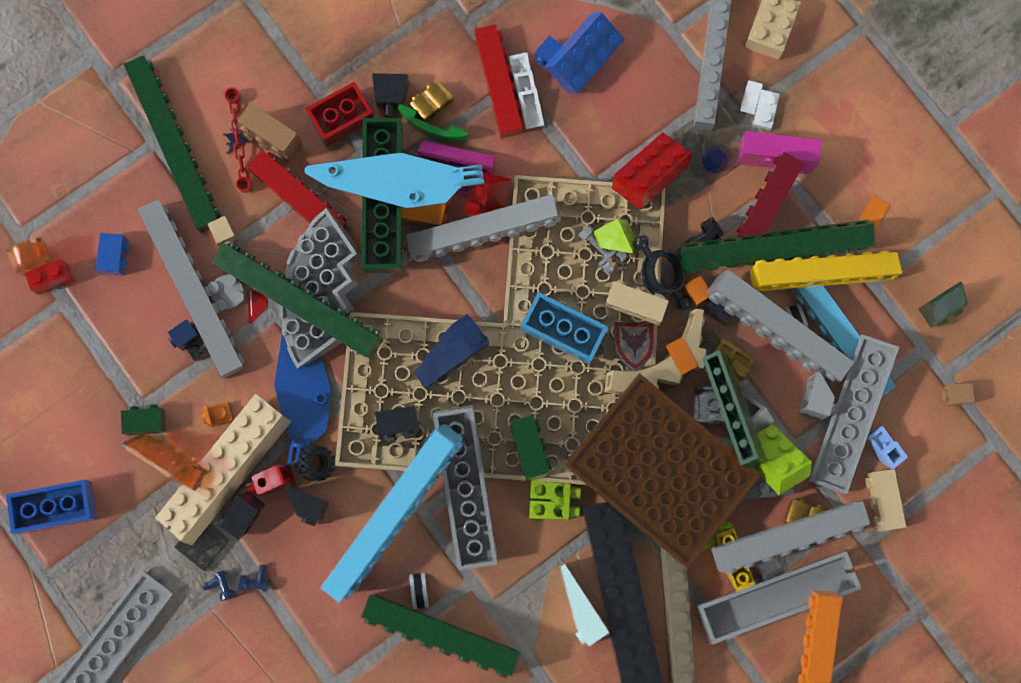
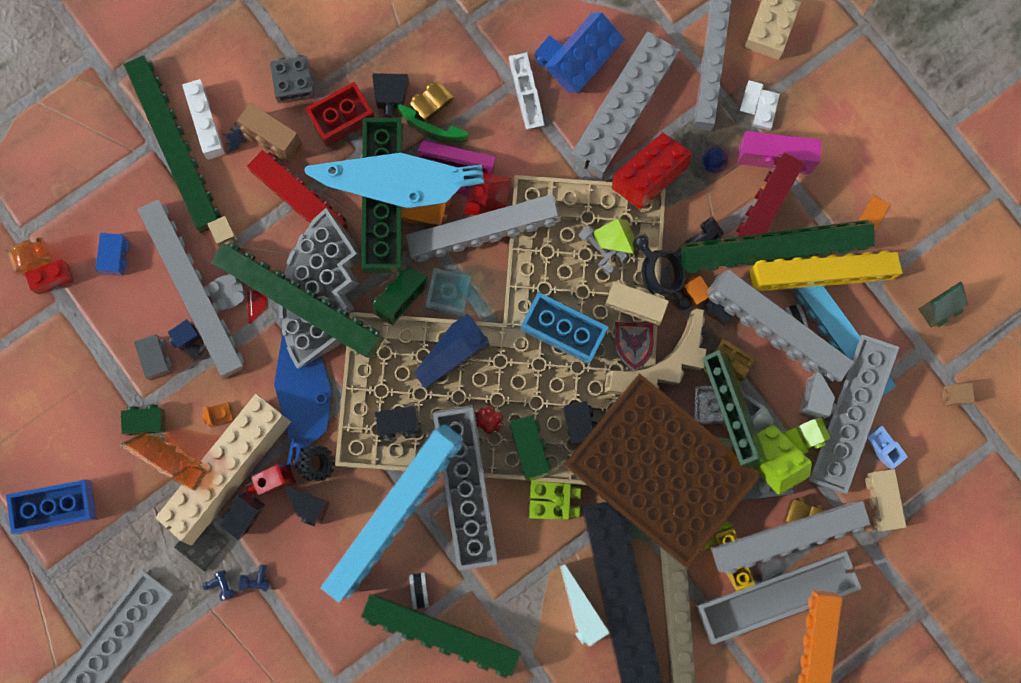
red piece [224,87,252,193] -> none
red brick [474,24,525,139] -> none
orange sticker [666,337,698,375] -> none
none -> dark grey brick [134,334,173,380]
none -> white arch [182,79,226,160]
none -> dark grey brick [270,55,315,103]
none -> dark green brick [373,265,427,326]
none -> clear light blue brick [426,268,472,317]
none -> red piece [475,406,504,435]
none -> black brick [563,401,596,446]
none -> light grey piece [570,31,680,179]
none -> lime piece [783,417,831,454]

